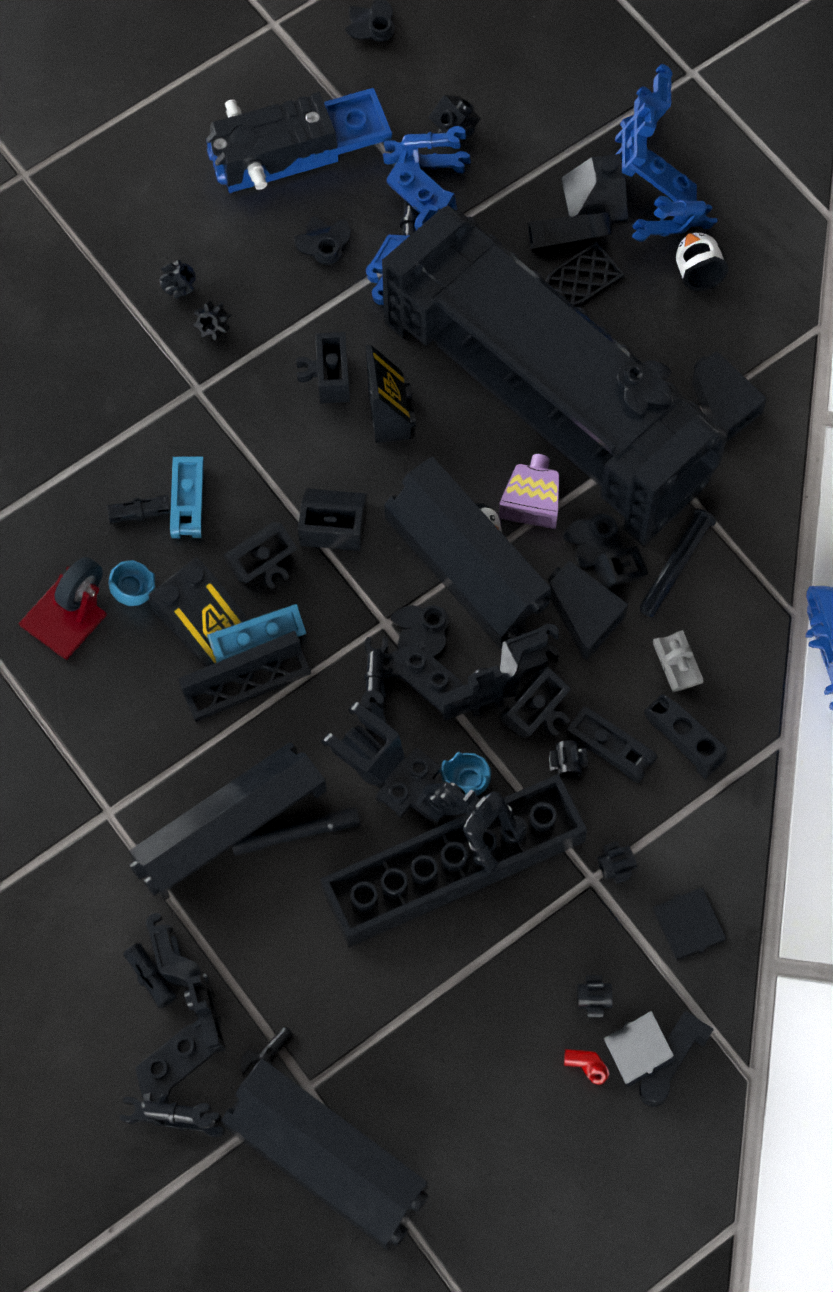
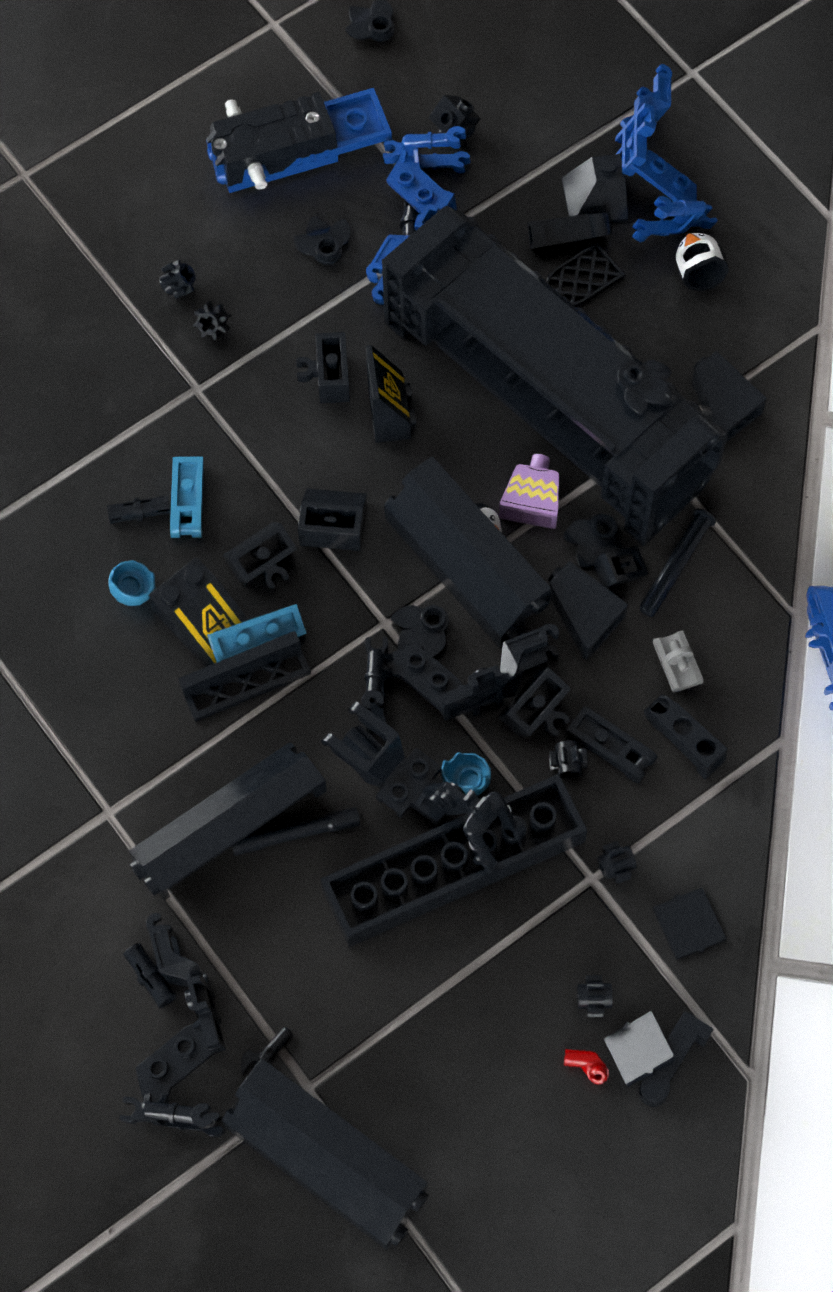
dark red plate [18,557,107,661] -> none

